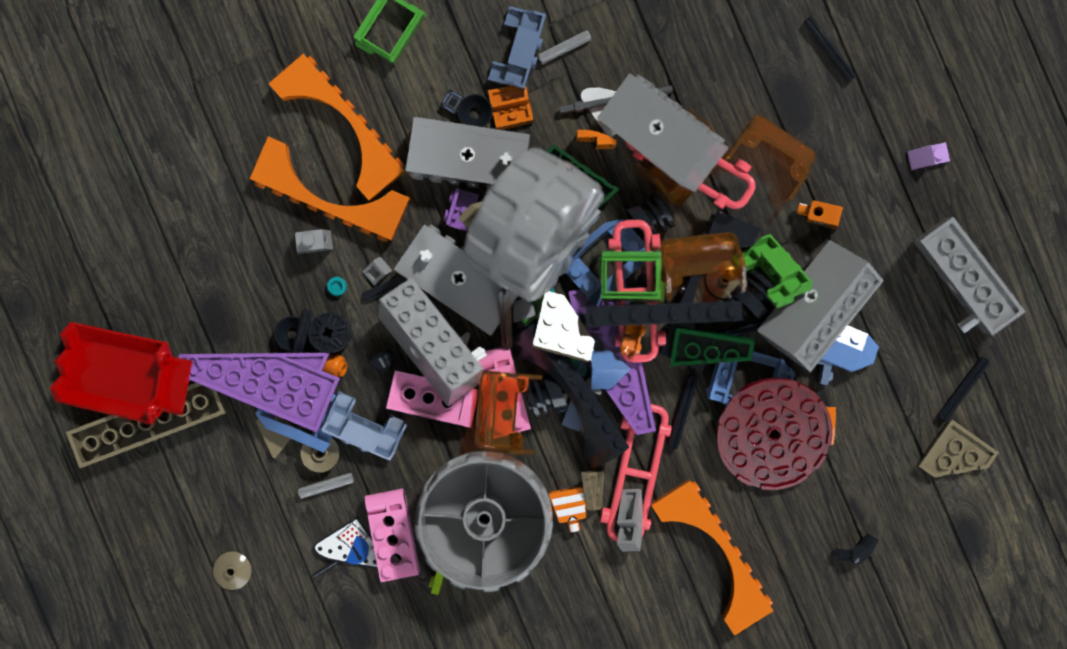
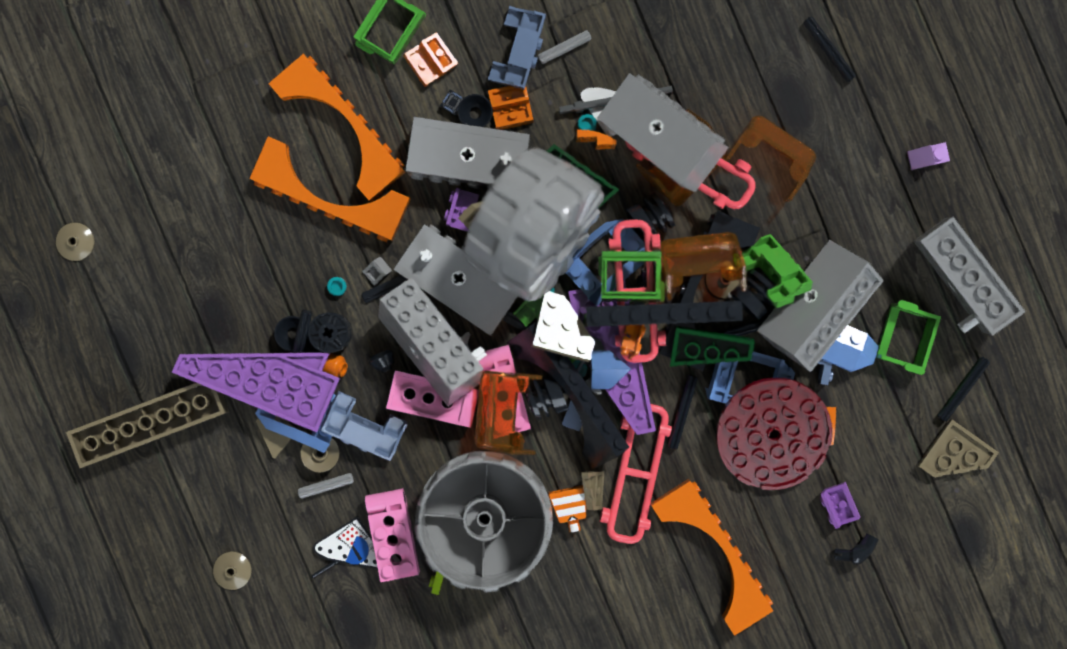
red panel [49,322,193,425] -> none
light grey torso [295,229,333,254] -> none
black axle [498,288,513,350] -> none
light grey slope [513,299,536,322] -> none
light grey slope [617,489,643,552] -> none
orange torso [797,200,843,230] -> none
none -> dark tan dish [56,223,95,261]
none -> slope [403,32,458,87]
none -> teal tile [578,114,597,131]
none -> medium lavender bracket [820,482,860,529]
none -> bright green piece [876,300,941,375]

